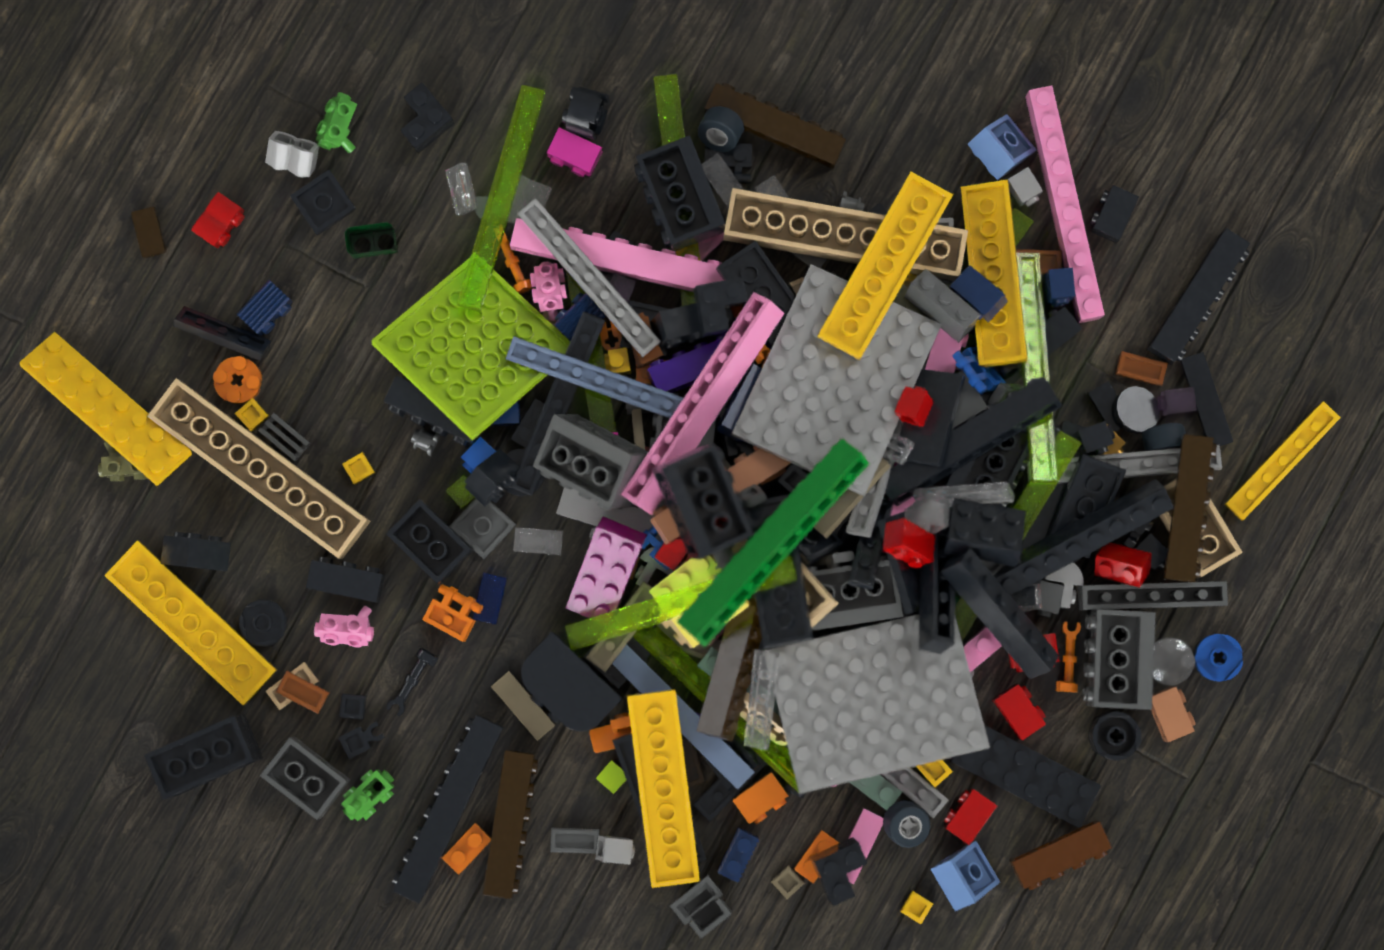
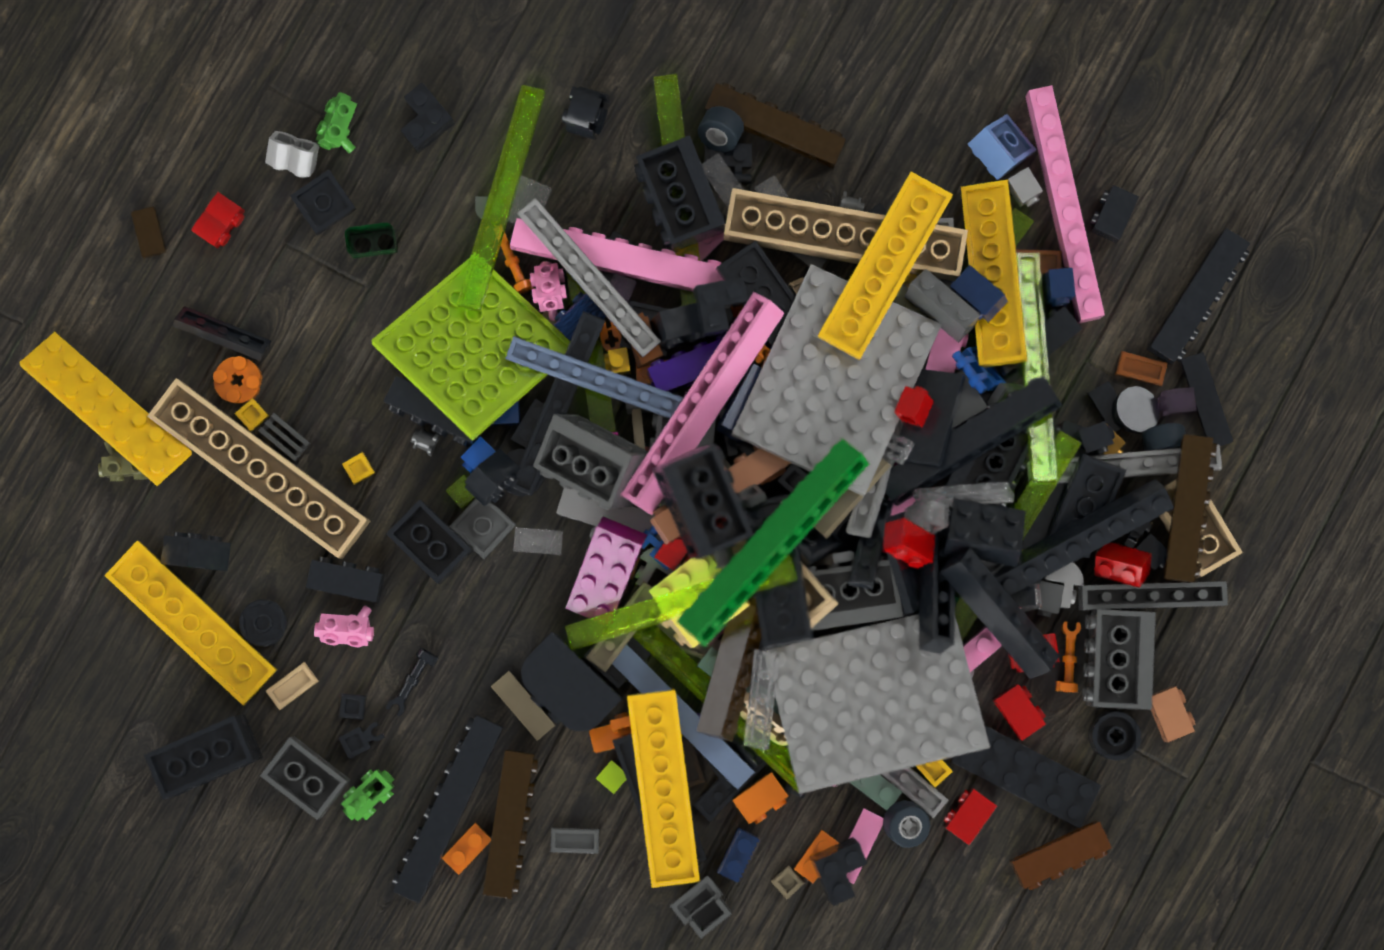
dark blue brick [237,280,293,336] -> none
dark orange tile [276,671,330,714] -> none
orange plate [422,584,483,642] -> none
clear plate [445,163,478,216] -> none
clear blue tile [473,573,507,625] -> none
dark pink brick [547,127,602,177] -> none
light grey brick [596,835,635,864] -> none
yellow tile [900,890,933,924] -> none
medium blue slope [931,841,1000,911] -> none
clear dish [1153,637,1195,686] -> none
blue plate [1193,634,1243,682] -> none
yellow plate [1224,401,1341,521] -> none

